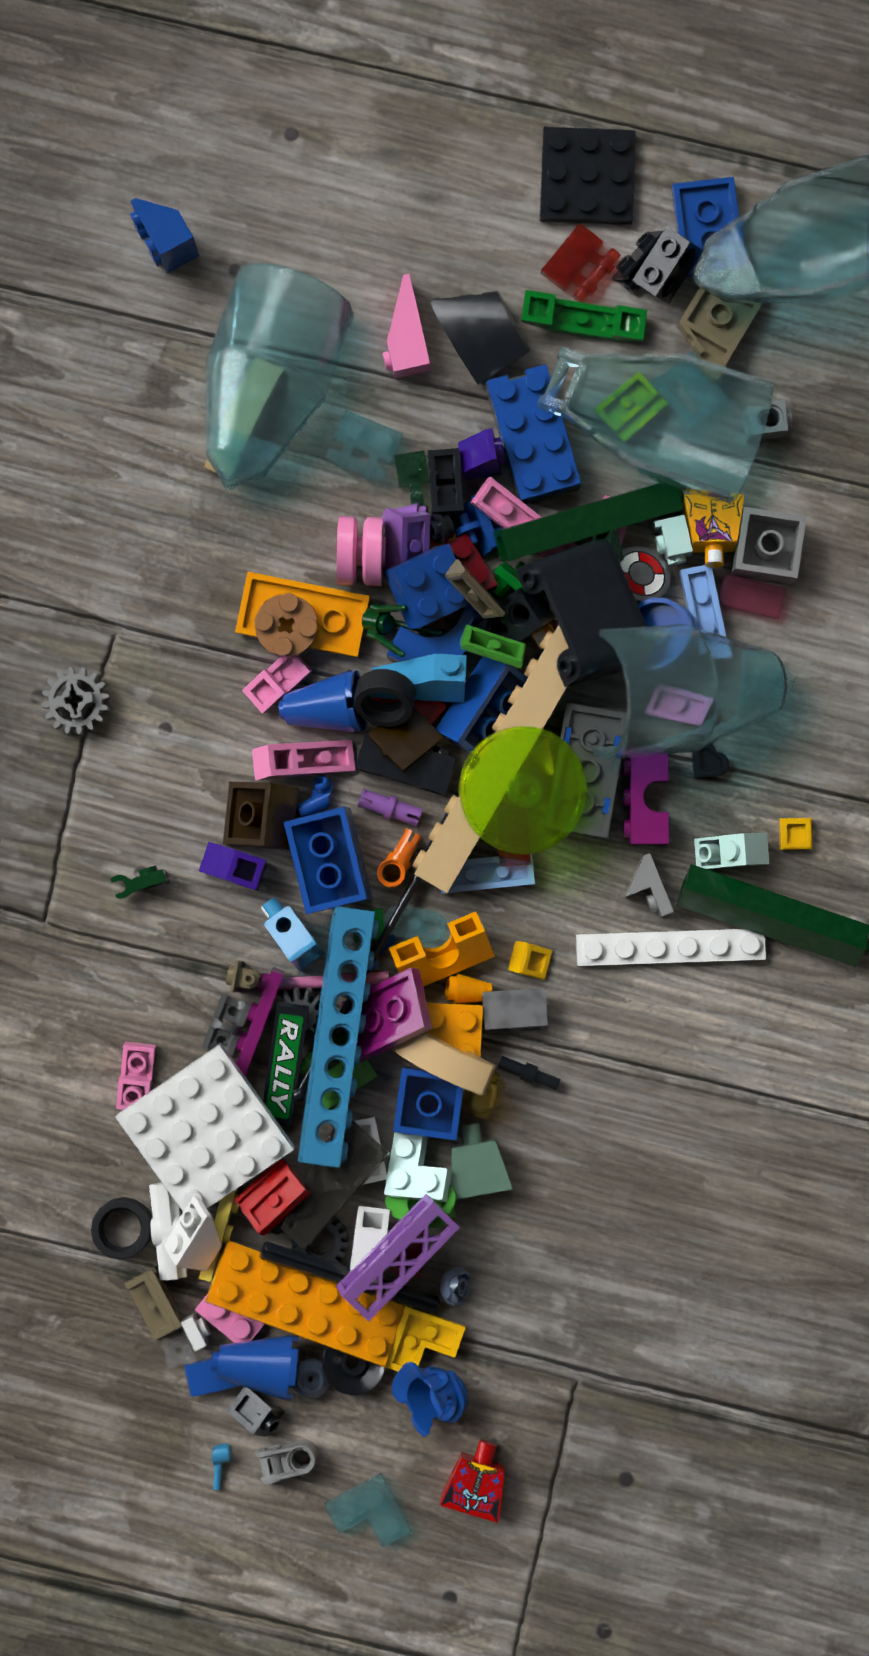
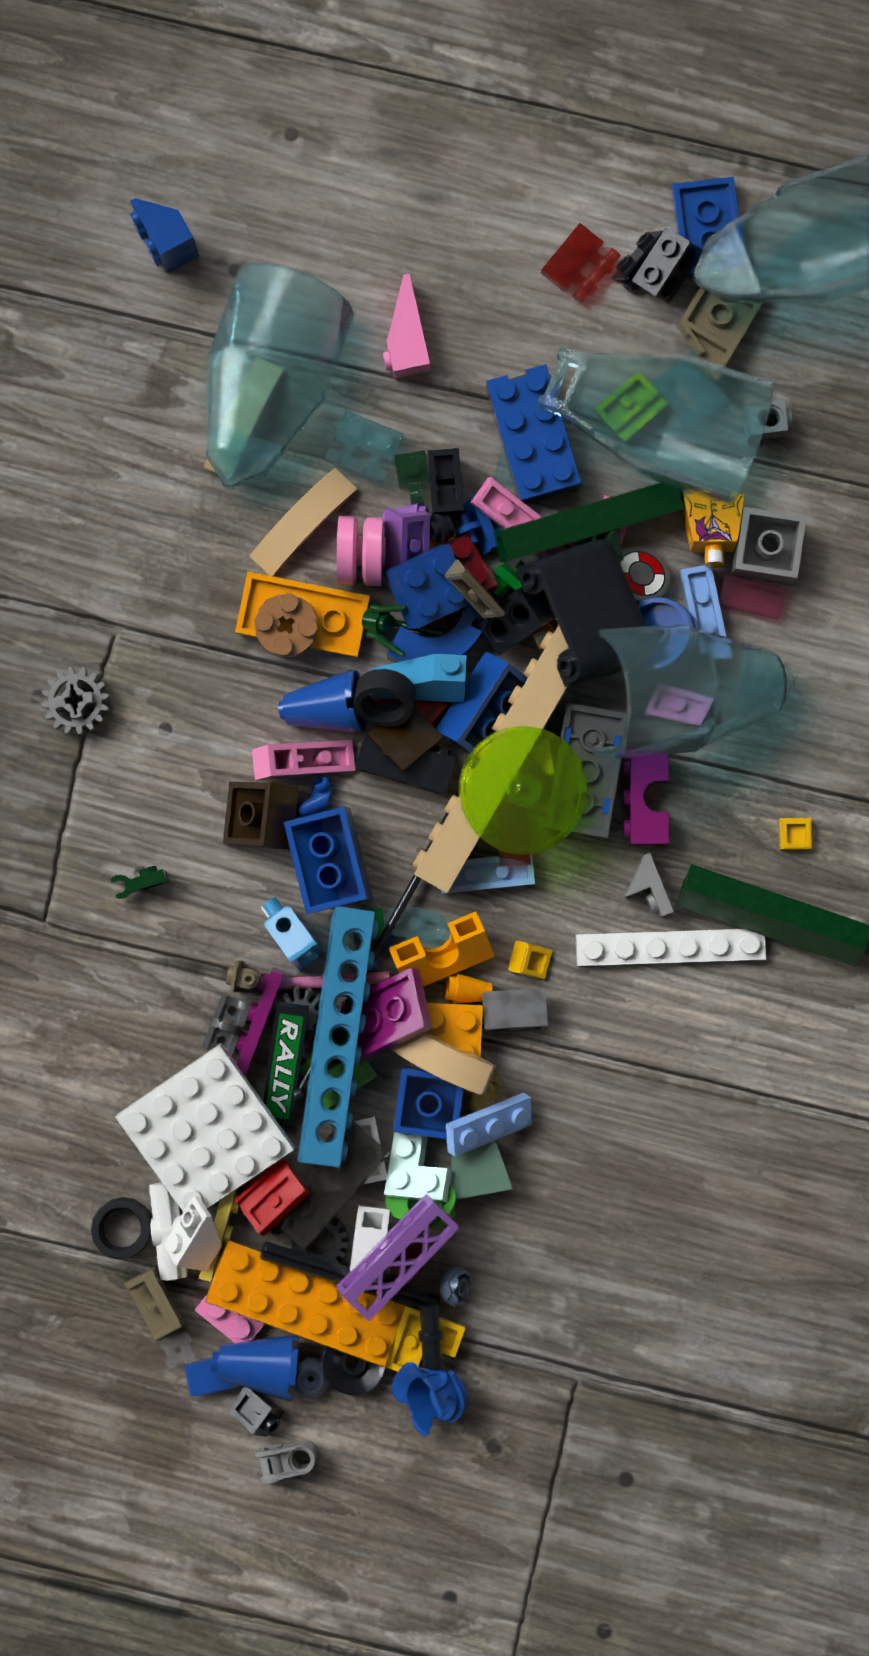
bright pink slope [116,1041,156,1110] -> none
white plate [181,1313,211,1351] -> none
dark purple slope [199,842,268,891] -> none
dark azure hand [212,1443,231,1490] -> none
bright pink slope [242,656,313,714] -> none
clear light blue plate [325,1473,411,1547] -> none
medium lavender pin [357,788,423,827] -> none
orange pin [377,828,423,888] -> none
black slope [430,291,530,385] -> none
red torso [439,1439,505,1523] -> none
dark purple slope [458,428,506,481] -> none
bright green slope [460,625,526,669] -> none
black bar [498,1056,561,1090] -> none
green slope [520,290,647,342] -> none
black plate [539,127,636,225] -> none
light aqua brick [651,515,693,566] -> none
black tile [691,741,729,778] -> none
light aqua slope [694,833,770,869] -> none
none -> tan slope [249,468,358,577]
none -> black pin [418,1301,443,1370]
none -> light blue plate [446,1093,532,1157]

